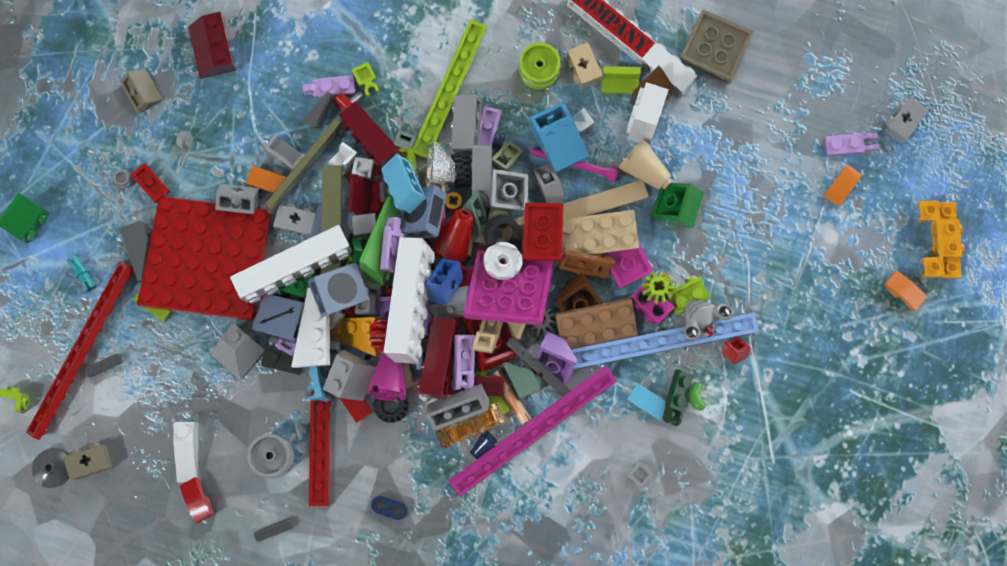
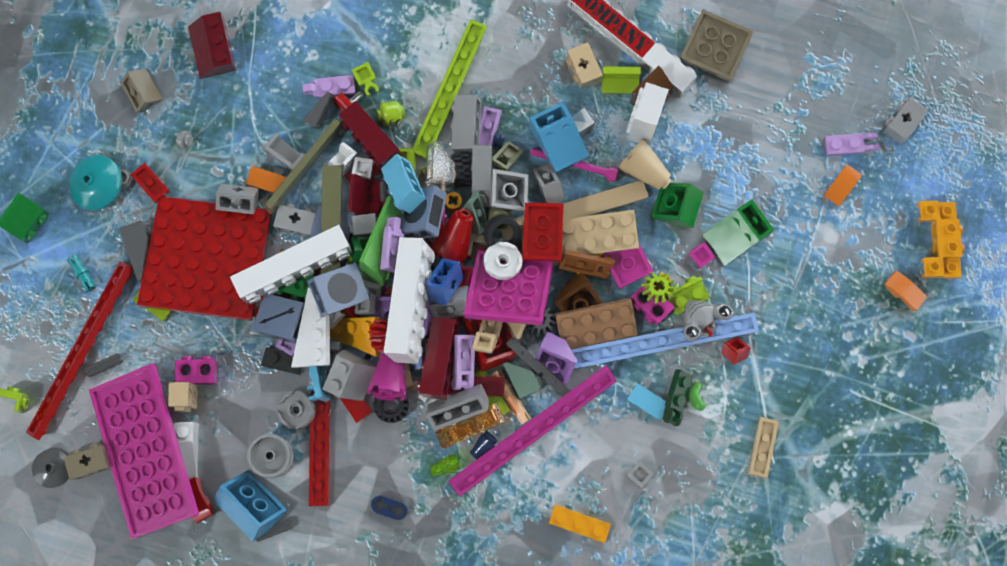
light grey slope [212,323,265,380] -> none
plate [394,130,416,149] -> none
lime wheel [519,43,560,90] -> none
none -> teal dish [69,155,122,211]
none -> dark pink plate [89,364,199,539]
none -> tan brick [168,382,197,413]
none -> dark pink brick [175,356,218,385]
none -> dark azure slope [213,470,287,542]
none -> light grey plate [277,391,316,429]
none -> lime head [376,101,405,127]
none -> clear neon green cone [430,454,460,477]
none -> light orange plate [549,505,611,543]
none -> dark pink plate [688,242,716,269]
none -> slope [702,199,774,266]
none -> tan tile [747,417,779,479]

